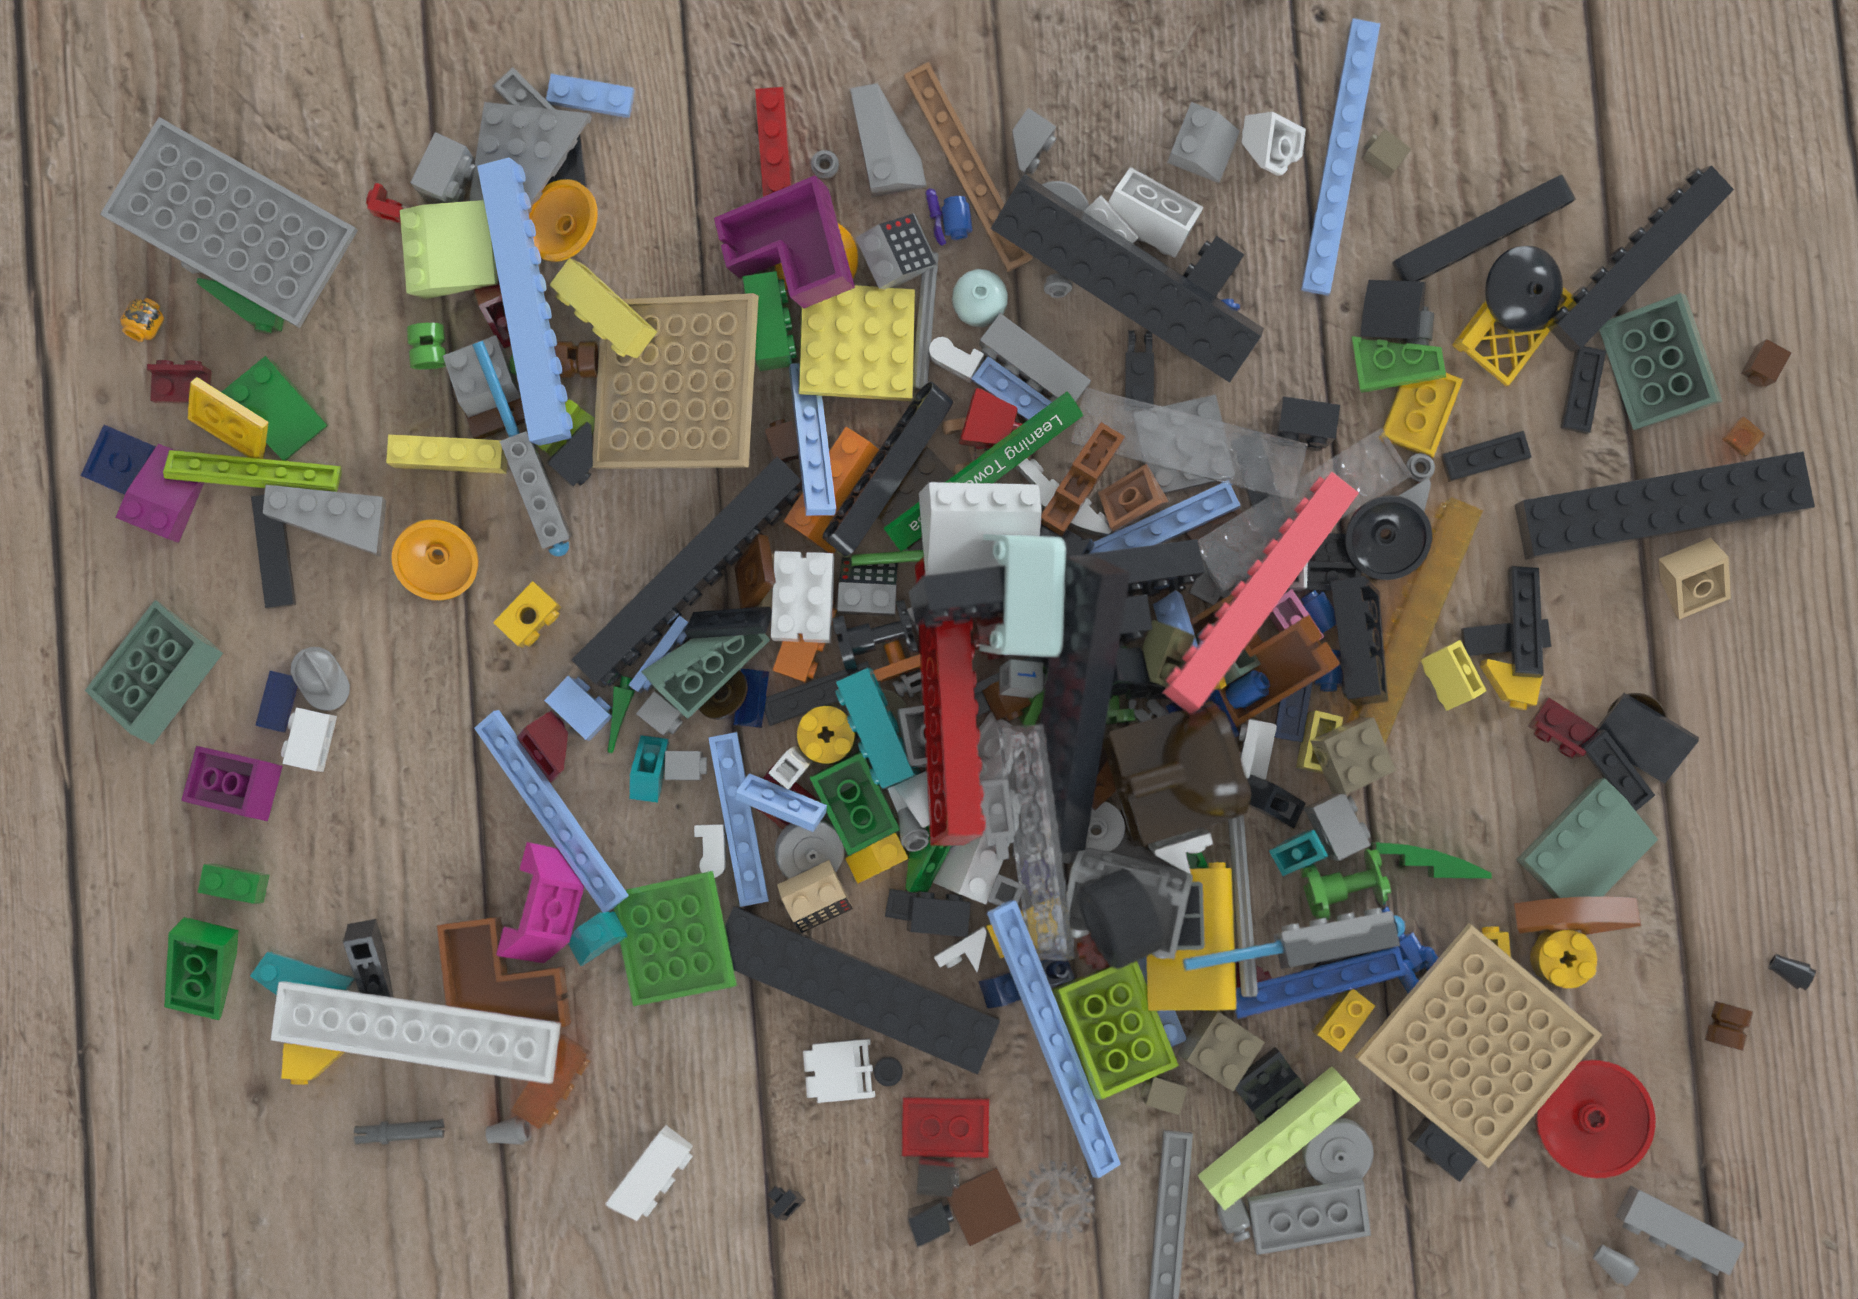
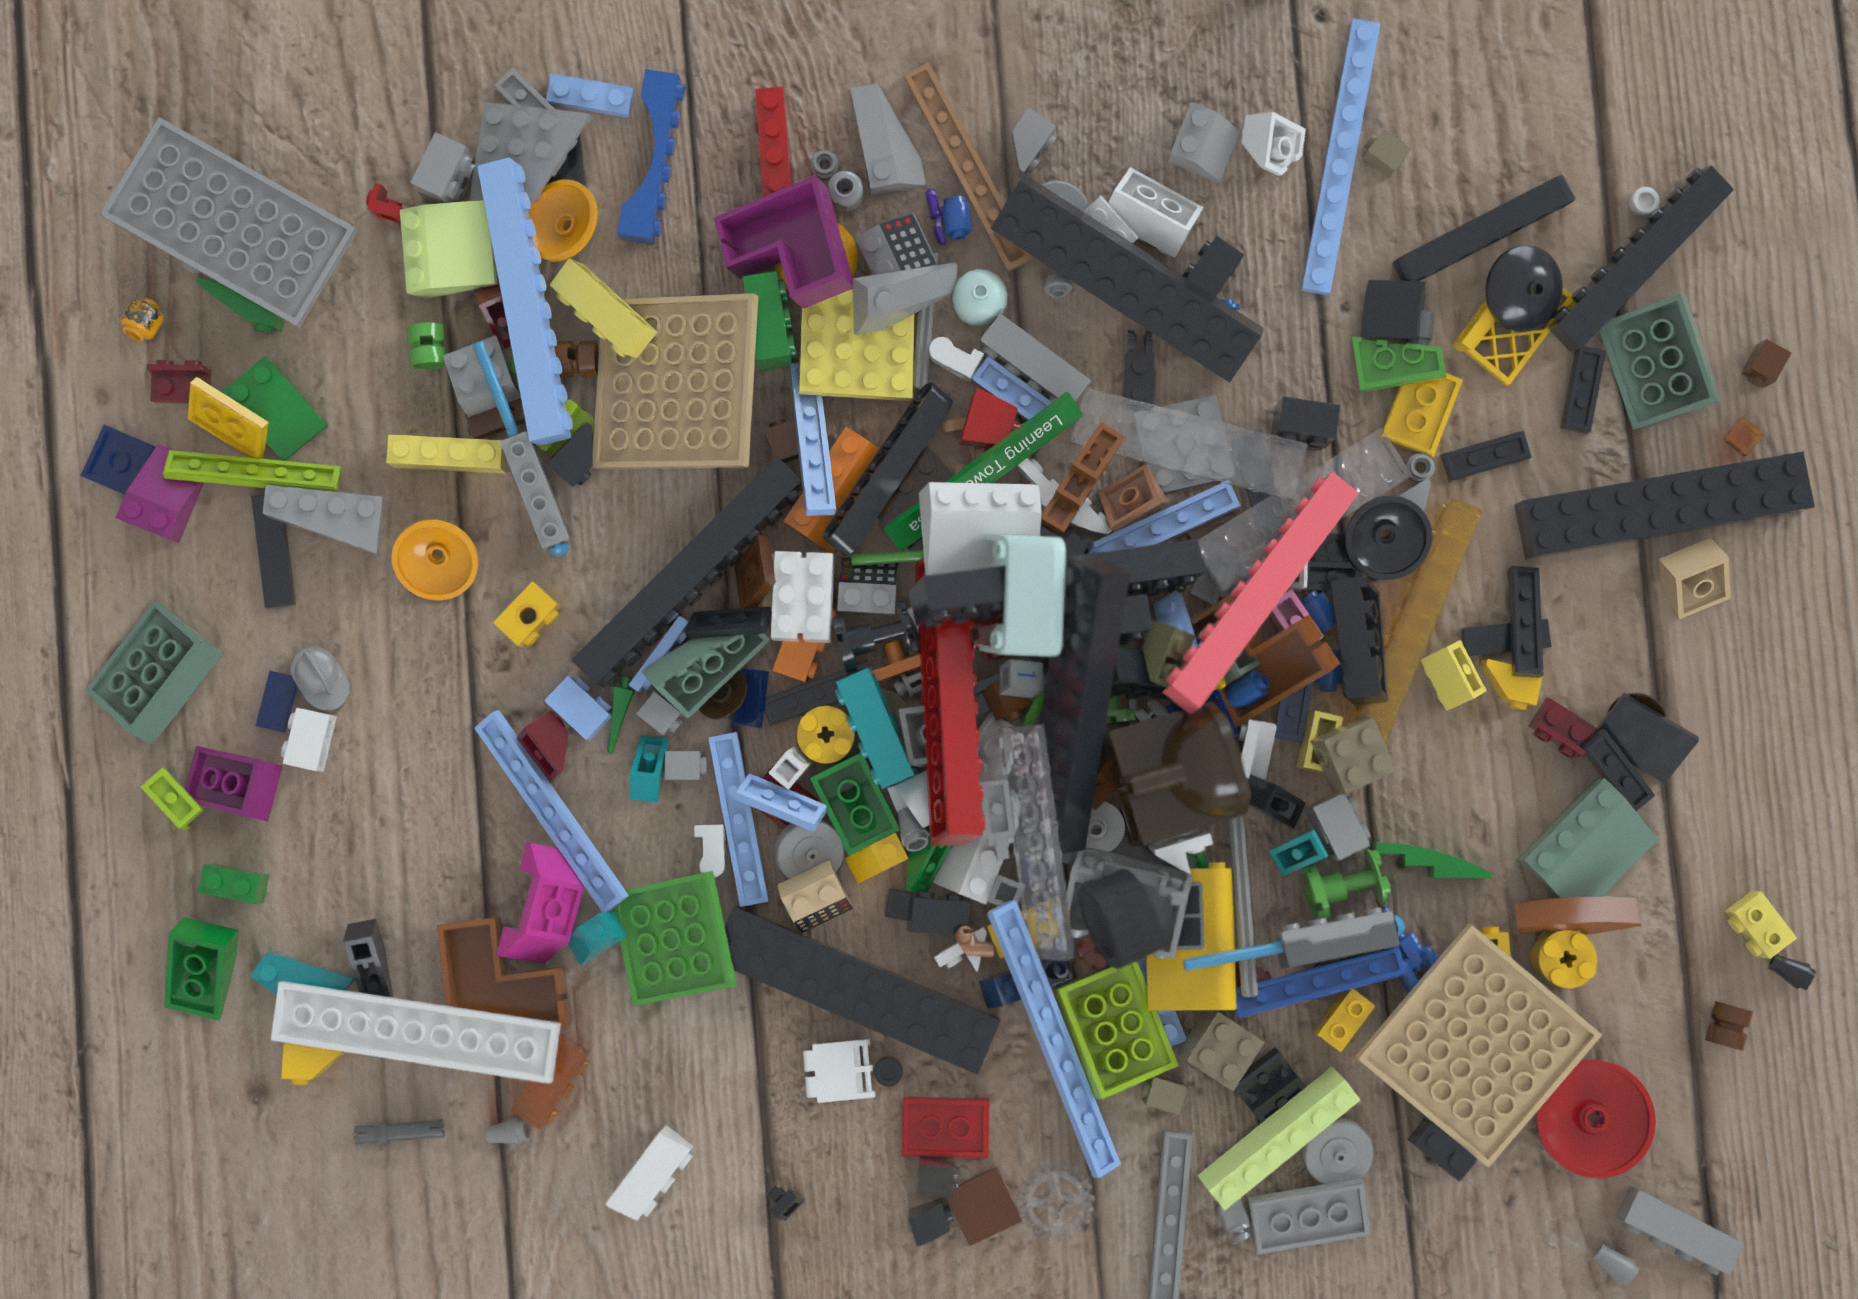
none -> lime panel [141,767,204,831]
none -> blue arch [617,69,685,245]
none -> light grey head [827,171,864,212]
none -> light grey wedge [853,262,957,335]
none -> nougat arm [955,926,994,957]
none -> white tile [1629,187,1660,217]
none -> light yellow brick [1725,891,1797,959]

